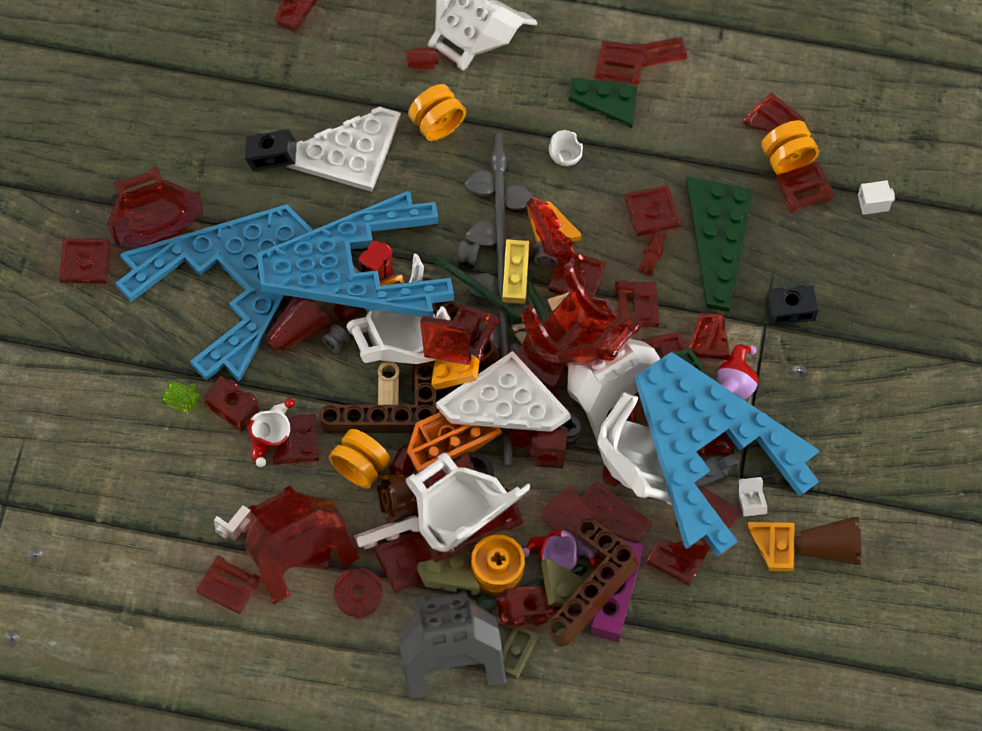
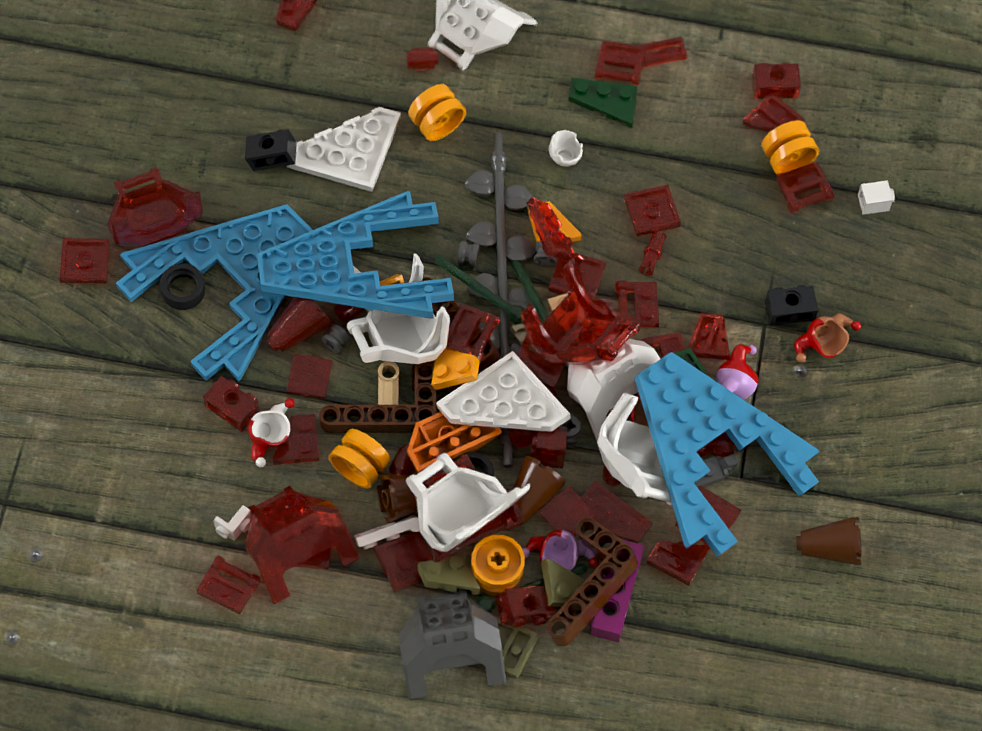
clear neon green bracket [161,380,199,413] -> none
clear red plate [334,568,383,619] -> none
red brick [359,240,393,281] -> none
clear red plate [420,316,472,365] -> none
light yellow plate [502,239,529,304] -> none
dark green wing [686,176,753,312] -> none
white bracket [738,477,767,516] -> none
light orange wing [748,522,795,571] -> none
none -> black tyre [160,264,205,310]
none -> clear red piece [287,354,333,399]
none -> reddish brown cone [505,456,566,525]
none -> clear red brick [752,63,801,99]
none -> nougat piece [794,313,861,363]

